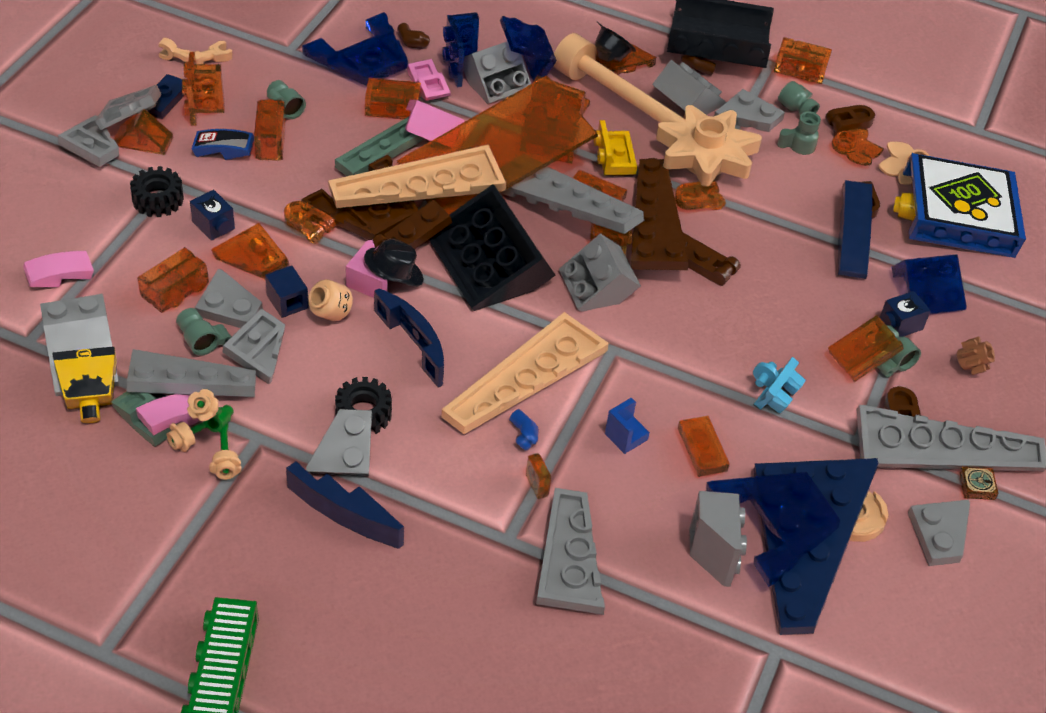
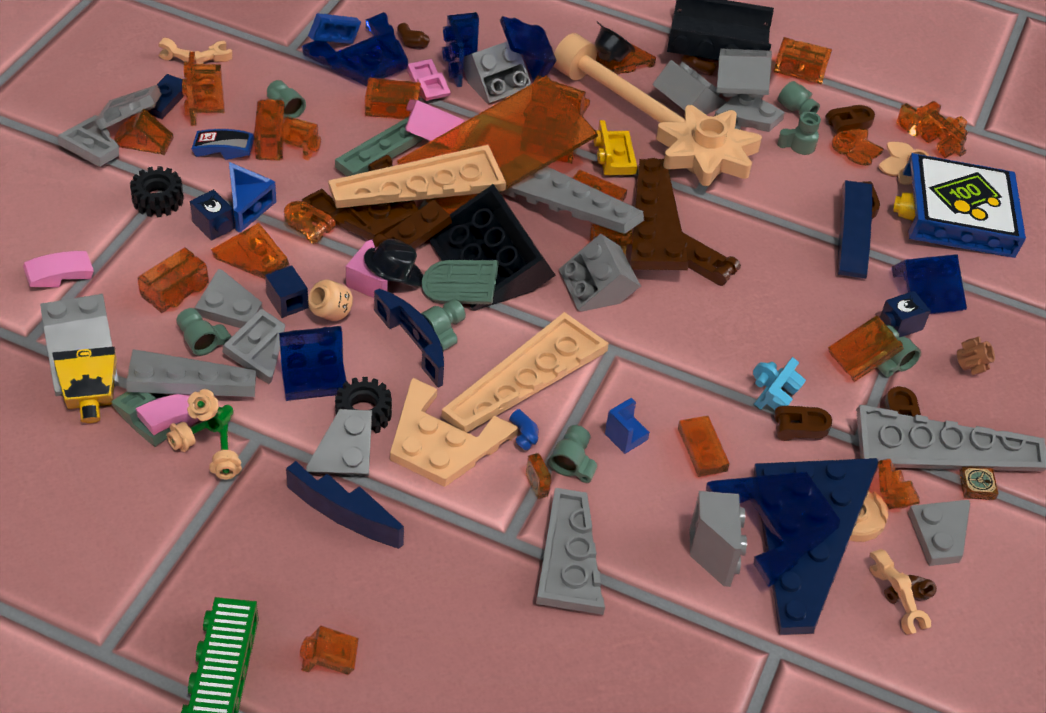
clear orange plate [675,180,726,210] -> none
none -> blue slope [229,162,277,233]
none -> clear blue bracket [279,326,346,401]
none -> clear orange bracket [283,116,321,161]
none -> clear orange bracket [300,625,359,675]
none -> blue plate [308,13,361,44]
none -> light nougat wing [390,378,518,487]
none -> sand green piece [421,299,466,351]
none -> sand green window [422,260,499,304]
none -> sand green piece [549,425,597,483]
none -> light grey slope [717,49,772,98]
none -> reddish brown plate [774,406,832,441]
none -> light nougat piece [870,549,931,635]
none -> clear orange bracket [878,458,920,509]
none -> reddish brown arm [884,575,937,604]
none -> clear orange bracket [896,101,941,137]
none -> clear orange hips [921,110,968,158]

